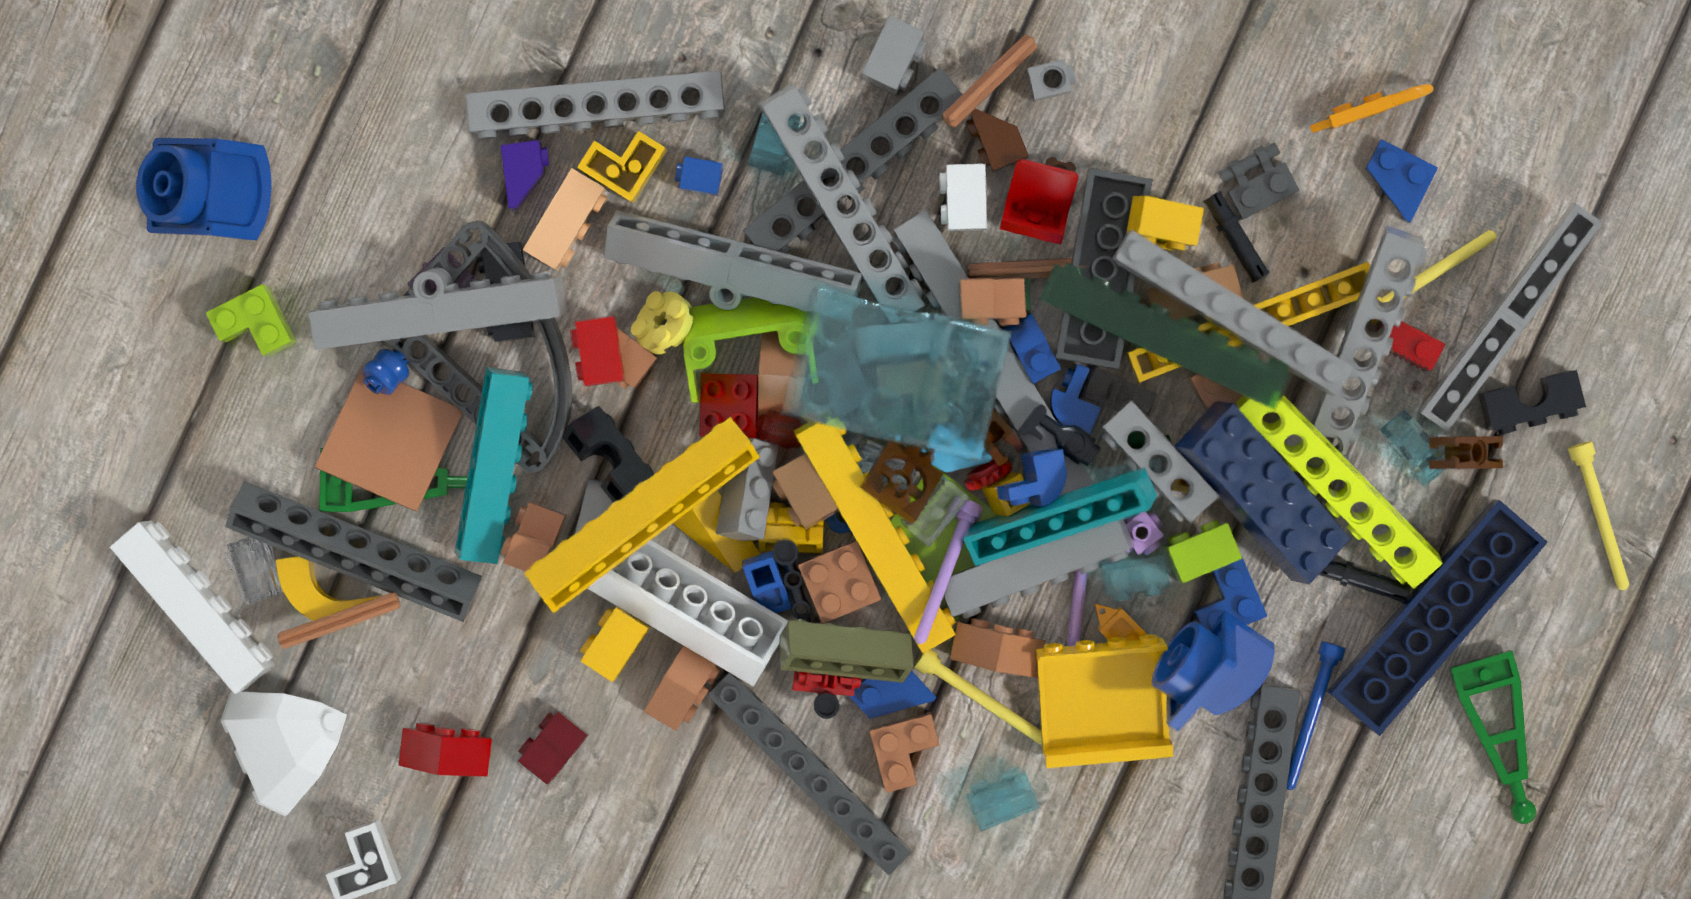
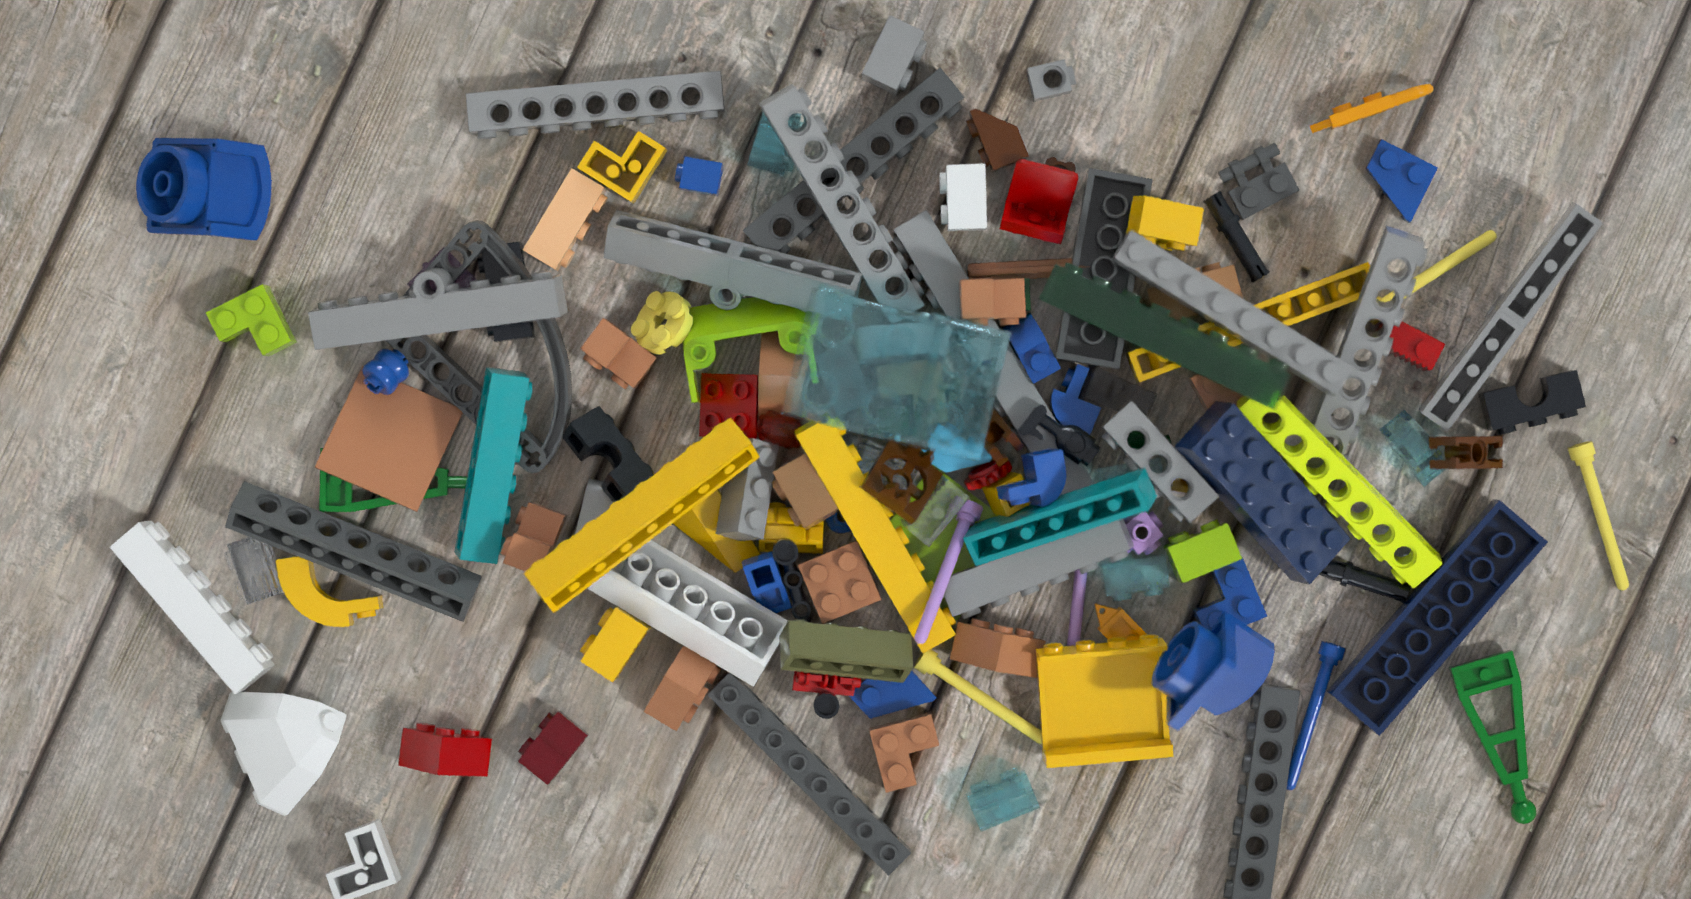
nougat axle [277,592,401,649] -> none
dark purple slope [500,140,550,211] -> none
red brick [570,316,625,387] -> none
nougat axle [942,35,1037,128] -> none

